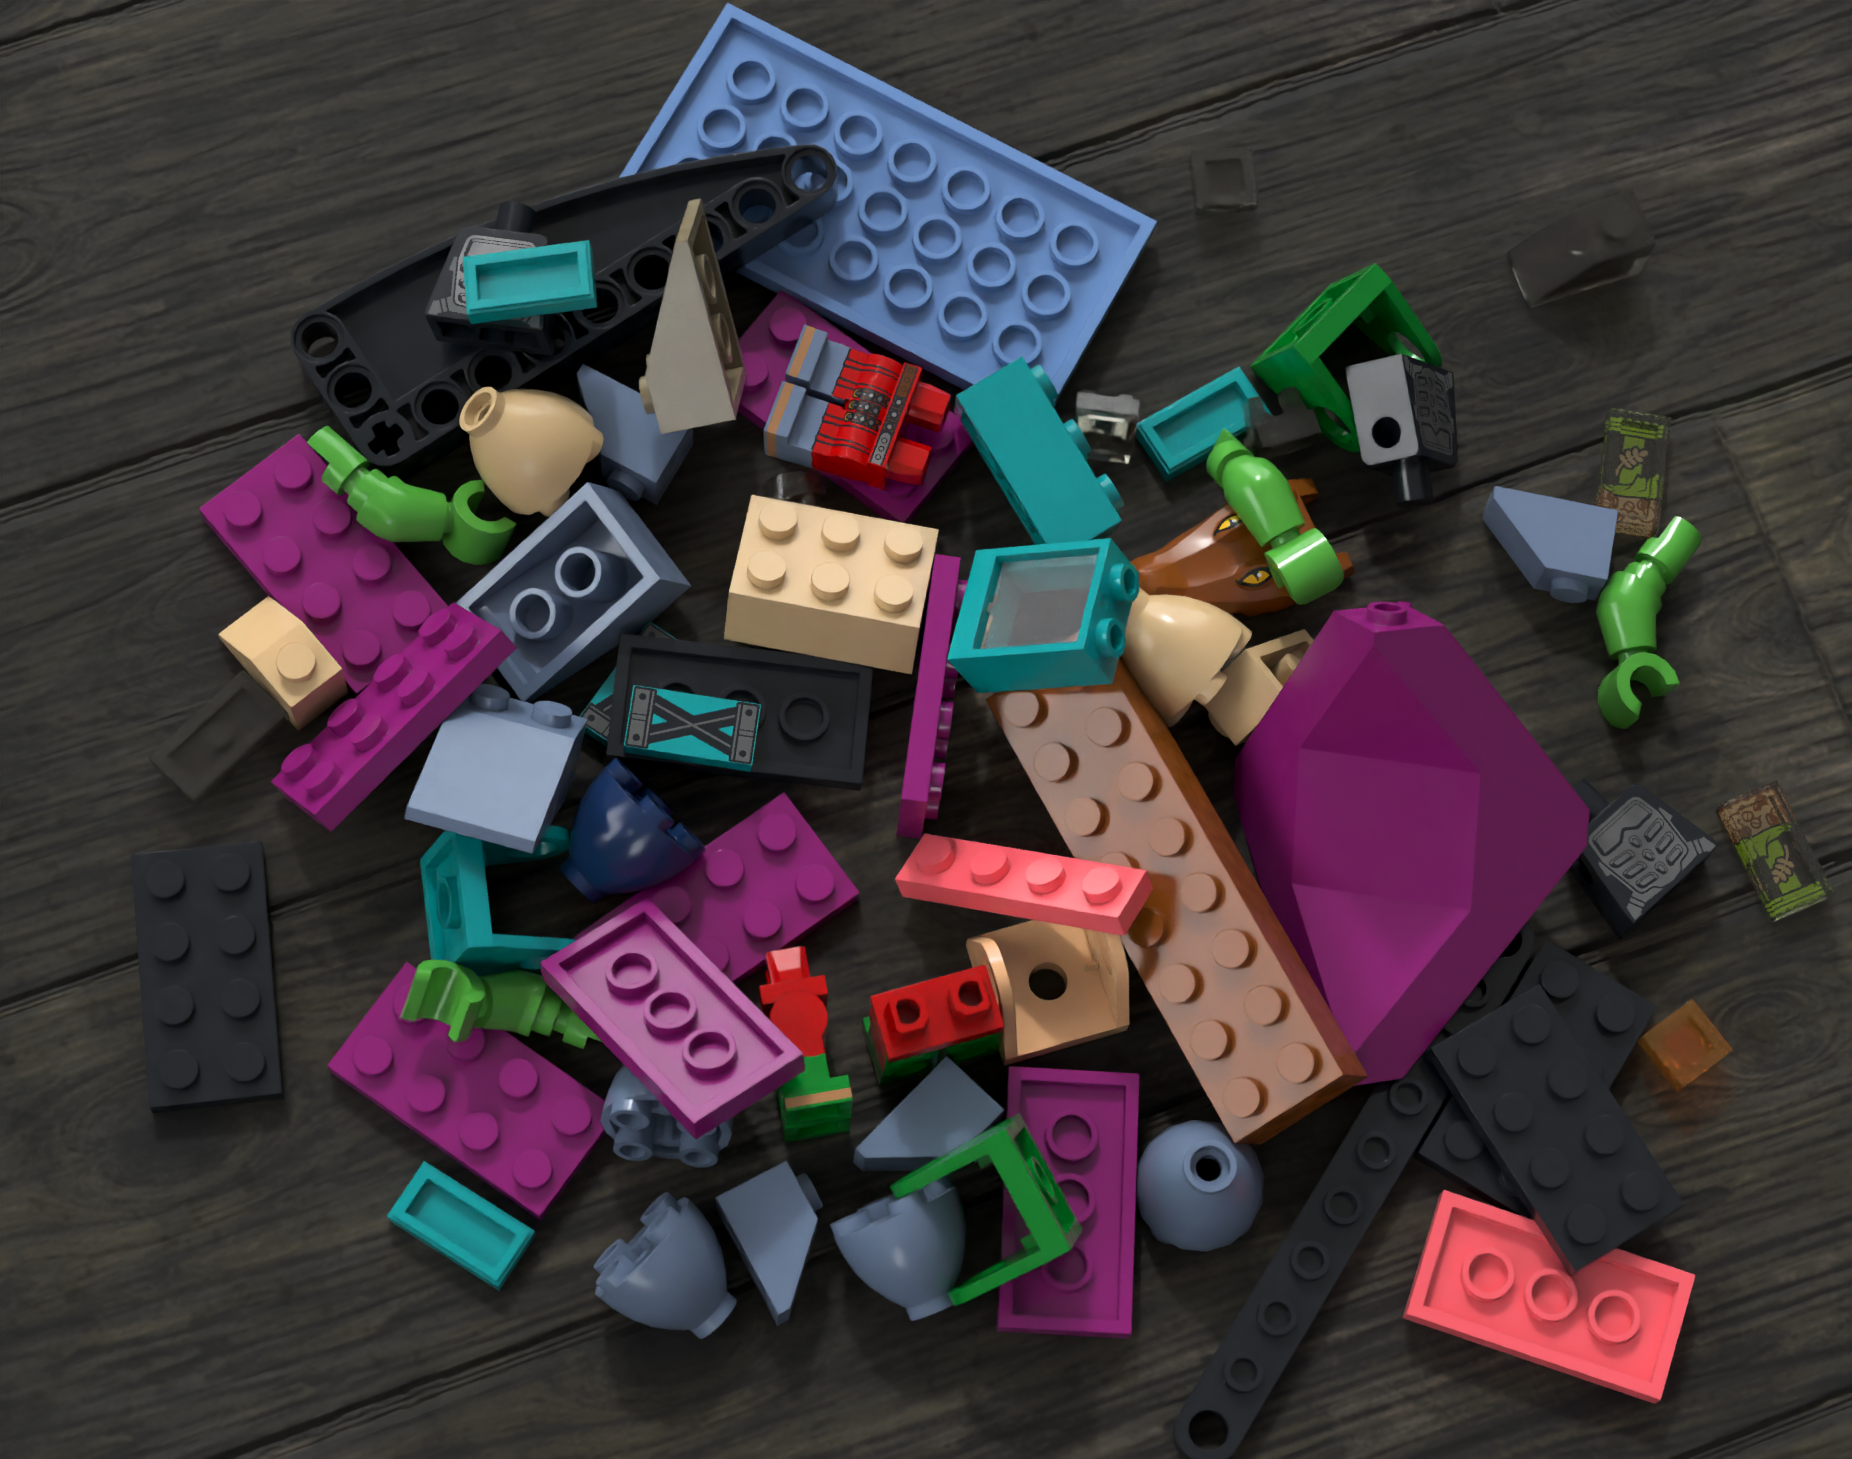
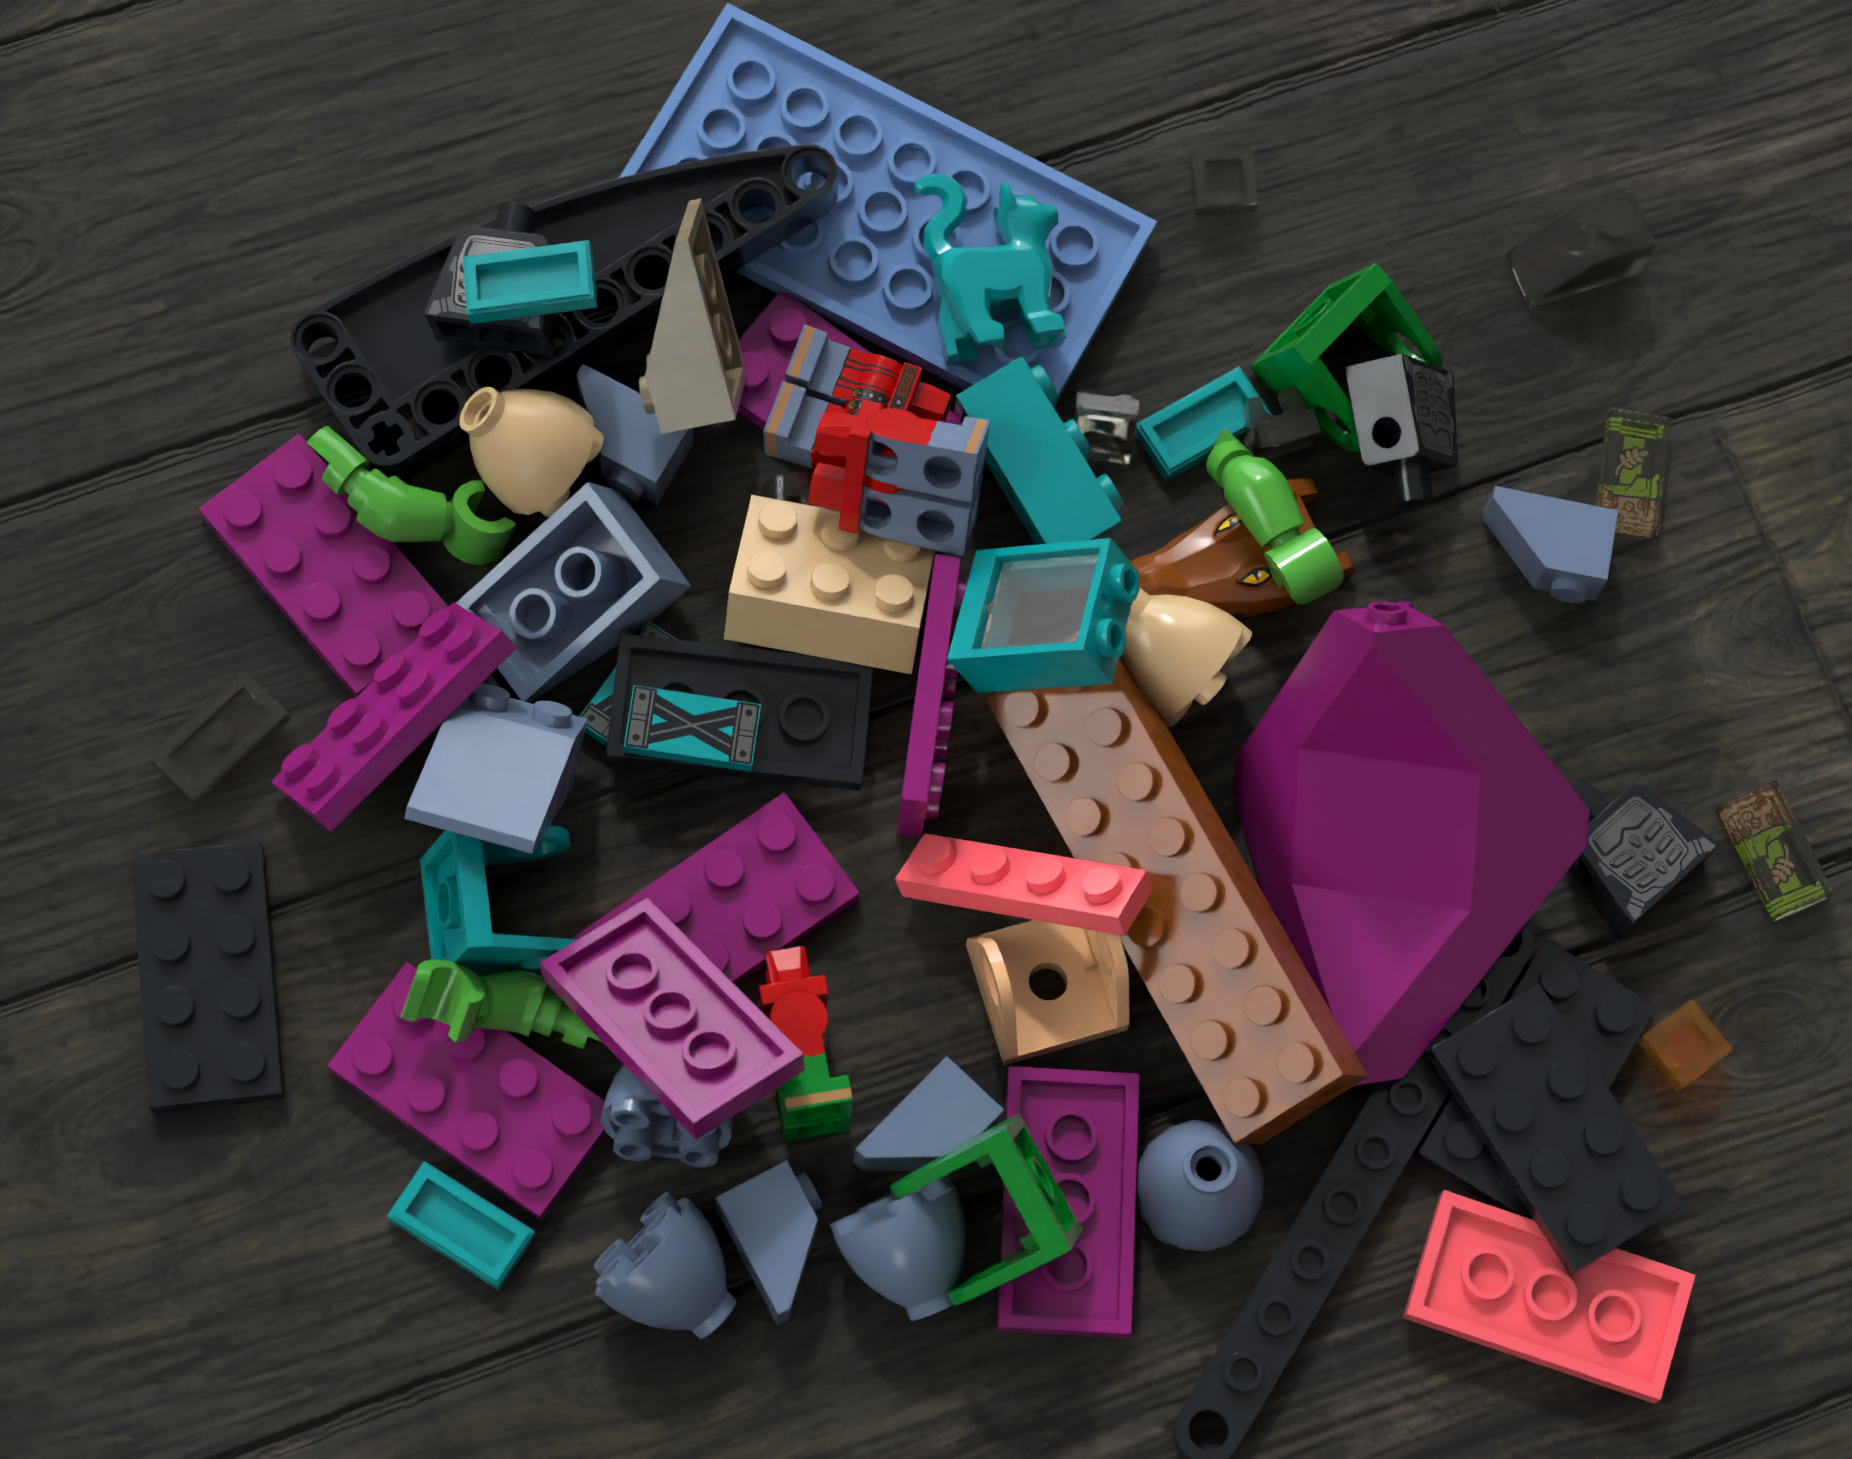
tan slope [218,596,349,731] -> none
dark blue piece [559,758,706,904] -> none
red hips [861,964,1005,1086] -> none
tan slope [1204,629,1314,746] -> none
bright green piece [1596,516,1702,729] -> none
none -> sand blue hips [808,400,990,557]
none -> teal animal [914,173,1067,365]

